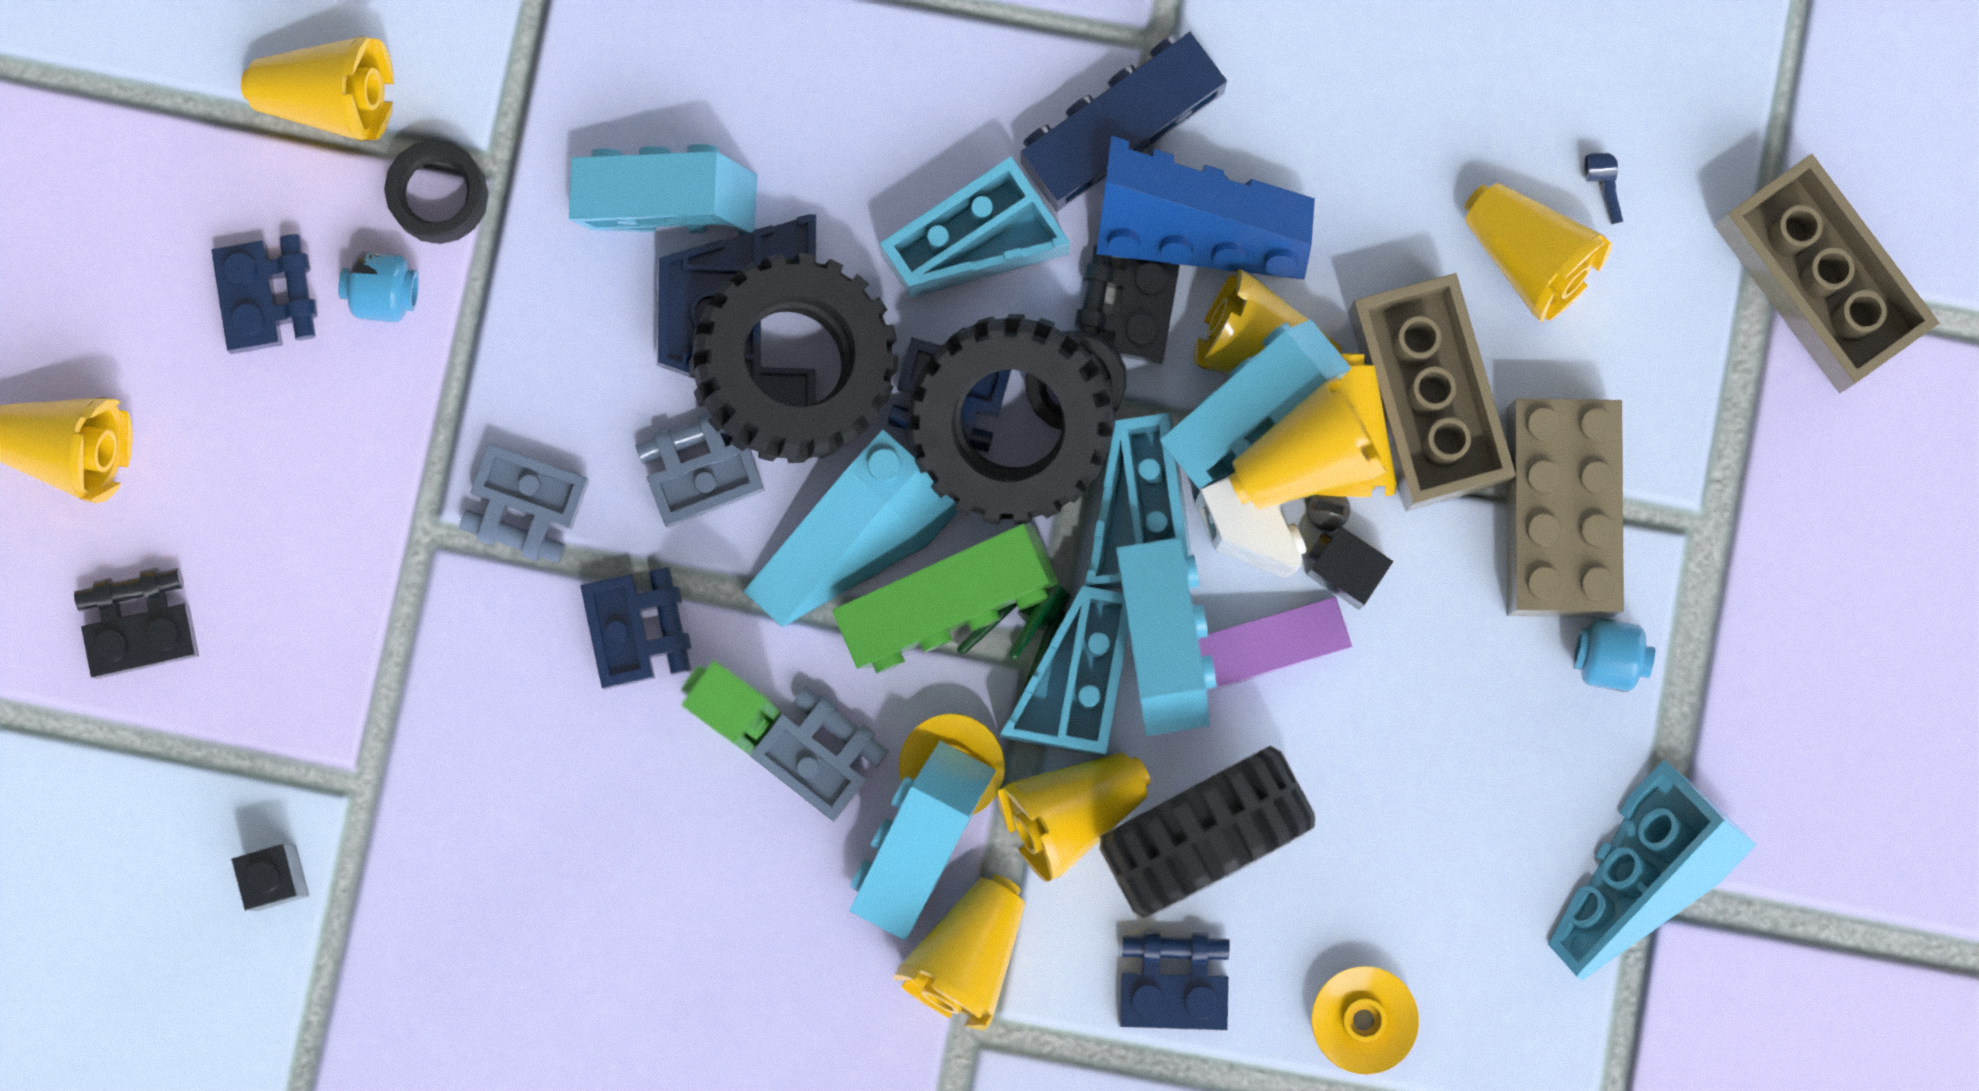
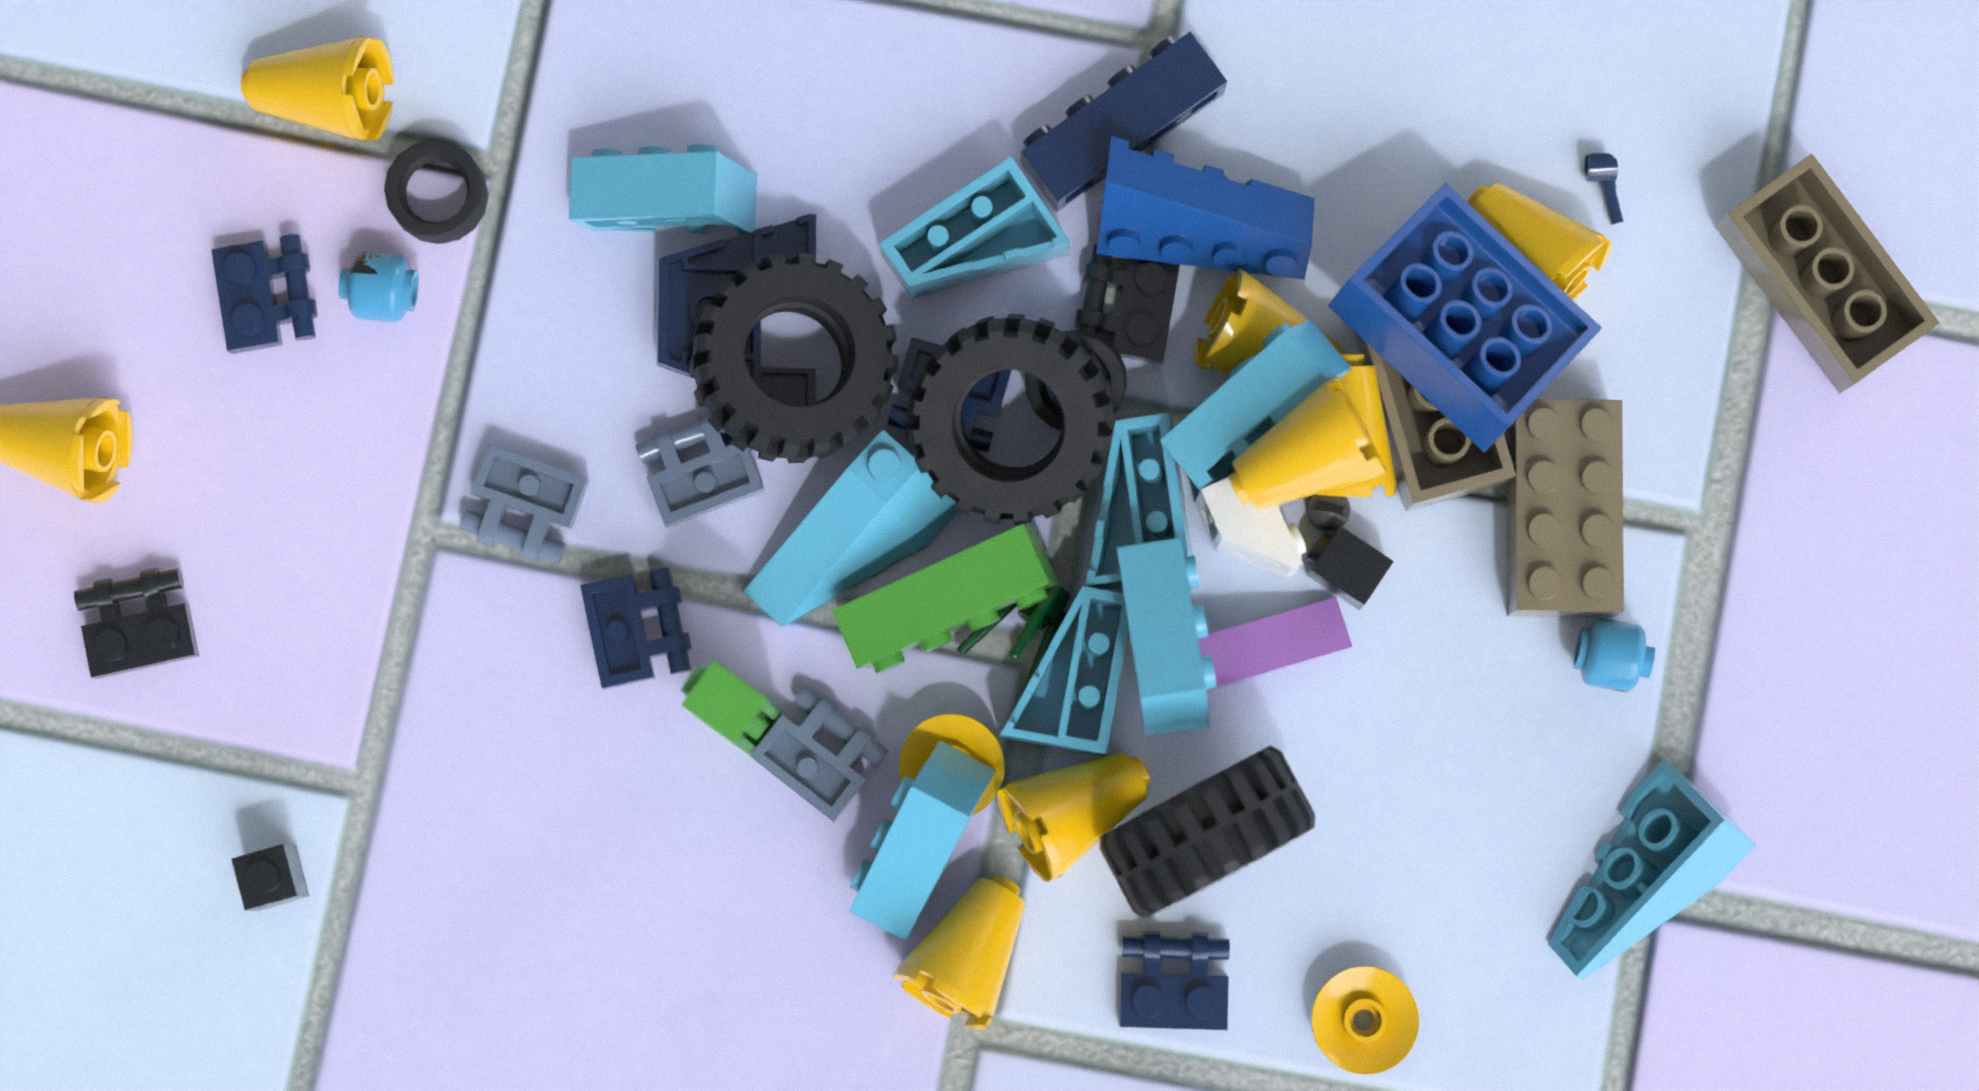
none -> blue slope [1328,182,1602,452]

